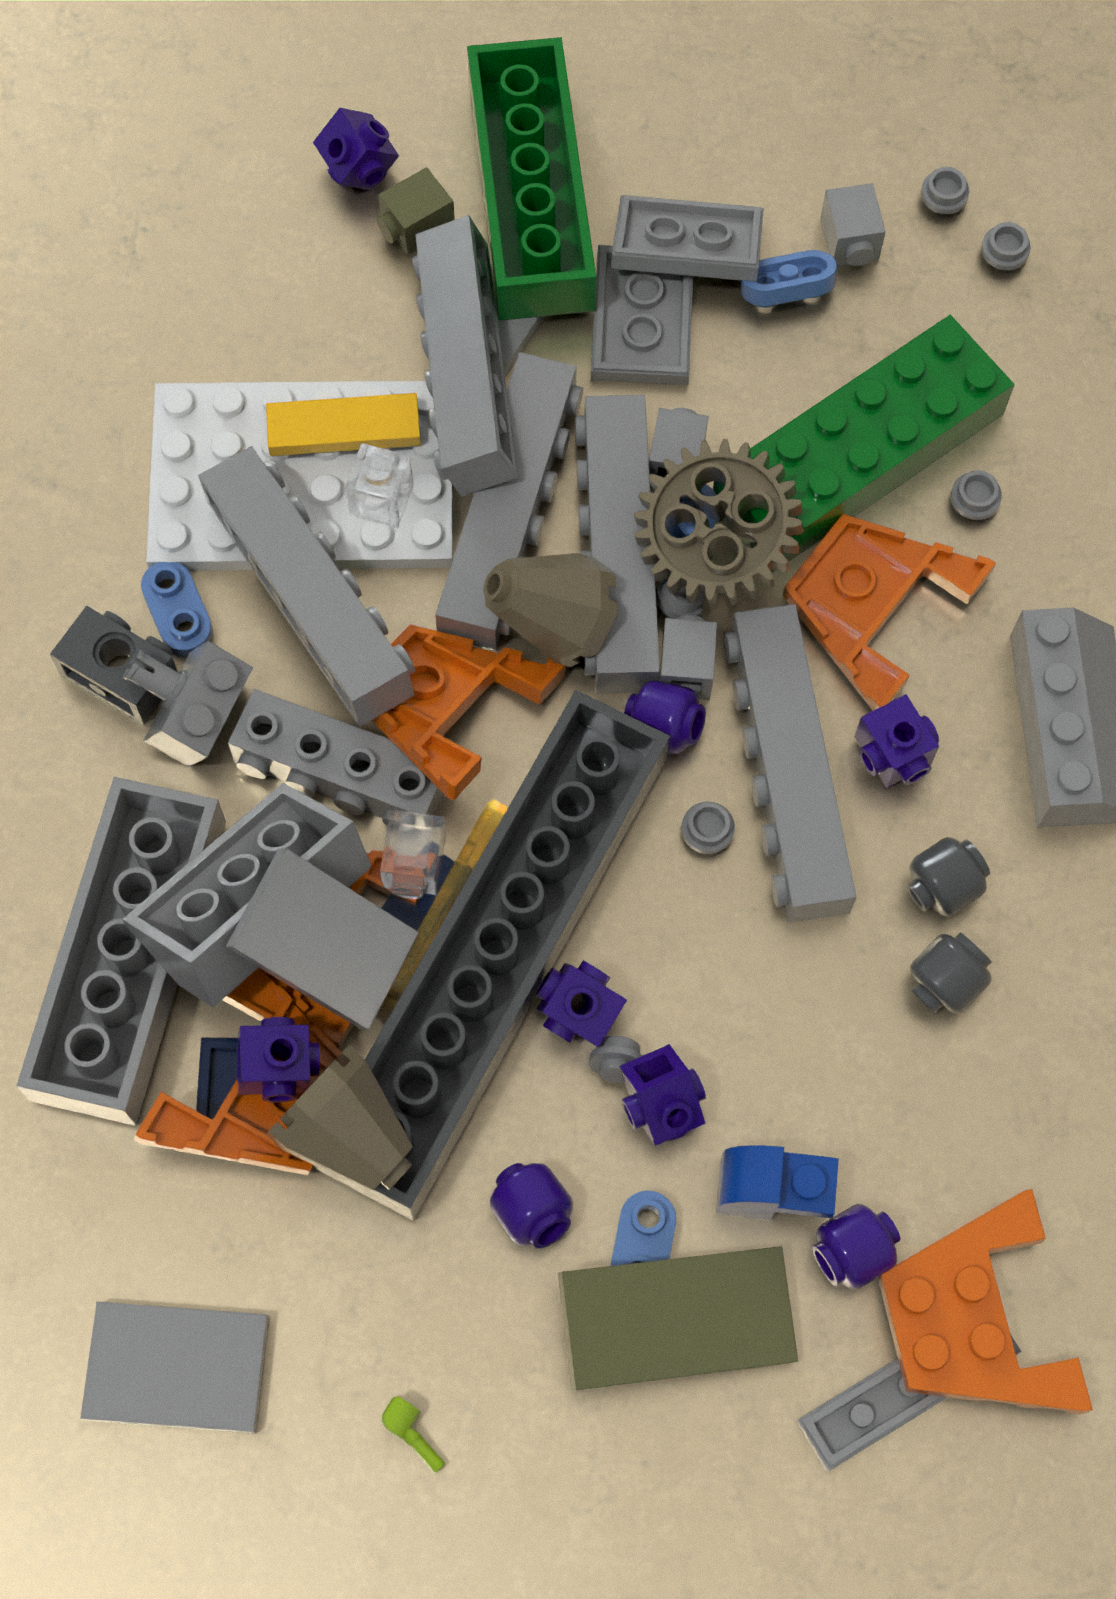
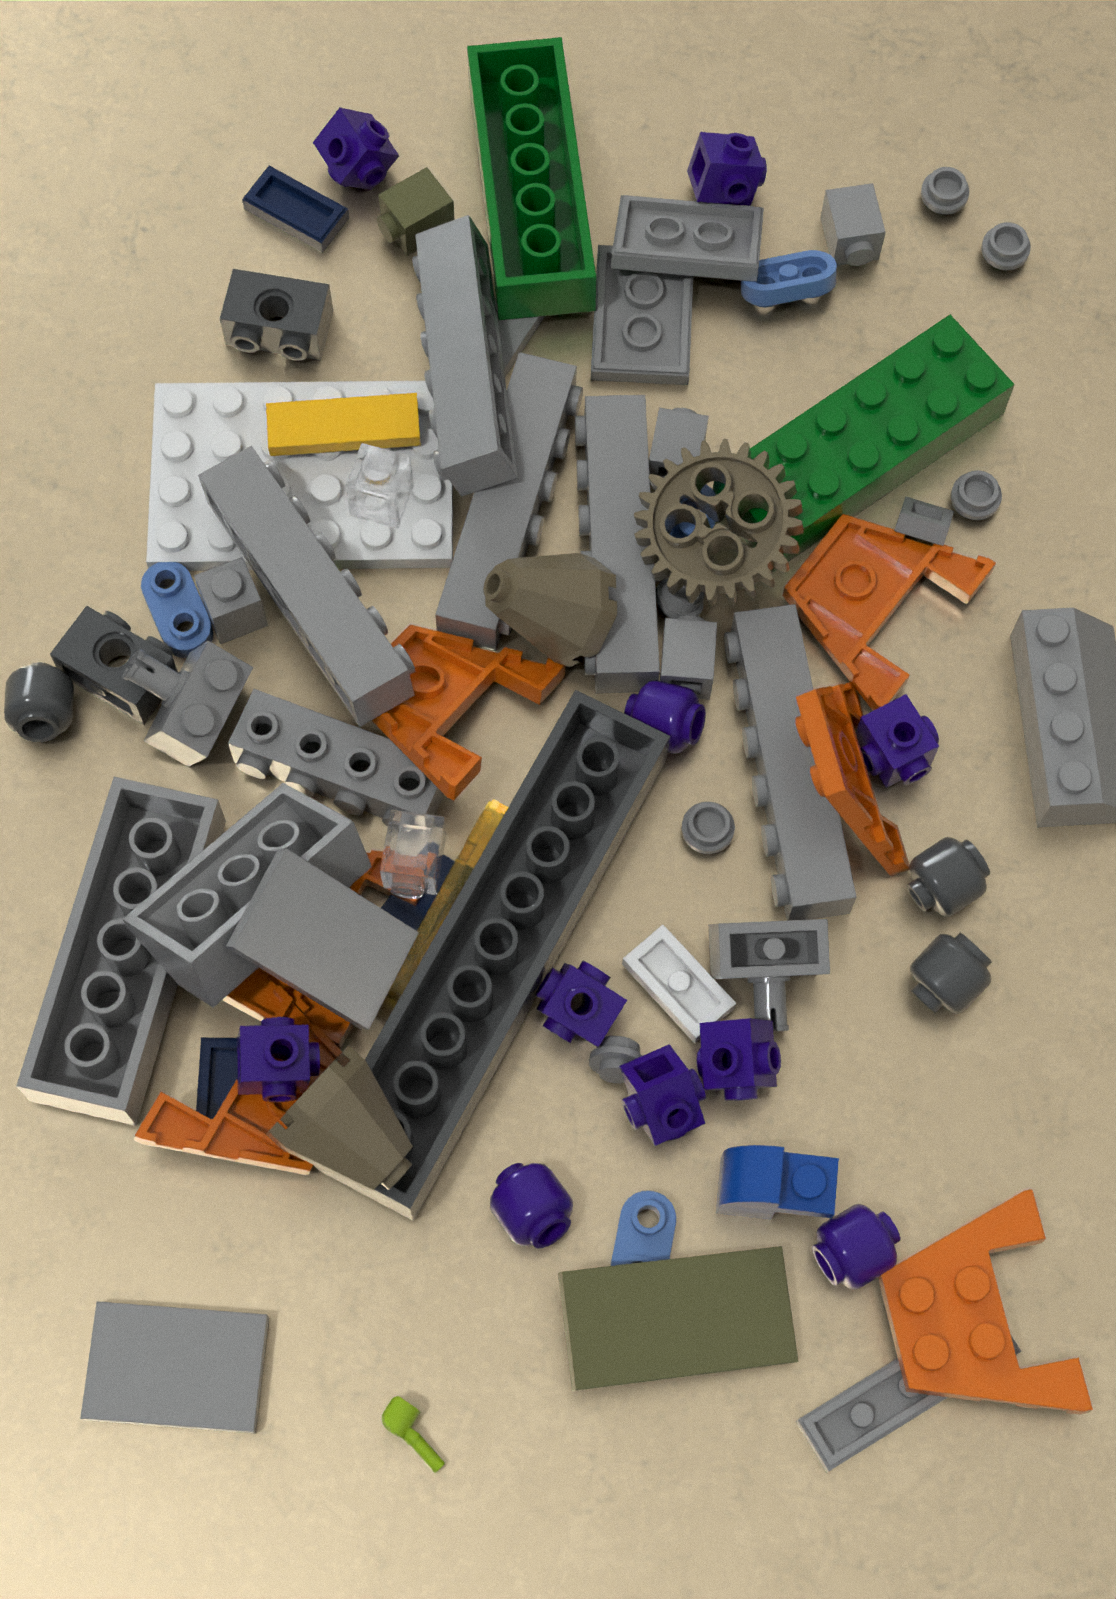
none -> dark grey head [4,662,74,742]
none -> light grey brick [194,557,268,644]
none -> dark grey brick [220,269,333,361]
none -> dark blue tile [242,165,349,253]
none -> white plate [622,925,736,1044]
none -> dark purple brick [687,132,767,206]
none -> dark purple brick [697,1018,781,1101]
none -> light grey brick [708,919,830,1031]
none -> orange wing [795,682,910,876]
none -> light grey tile [894,497,954,546]

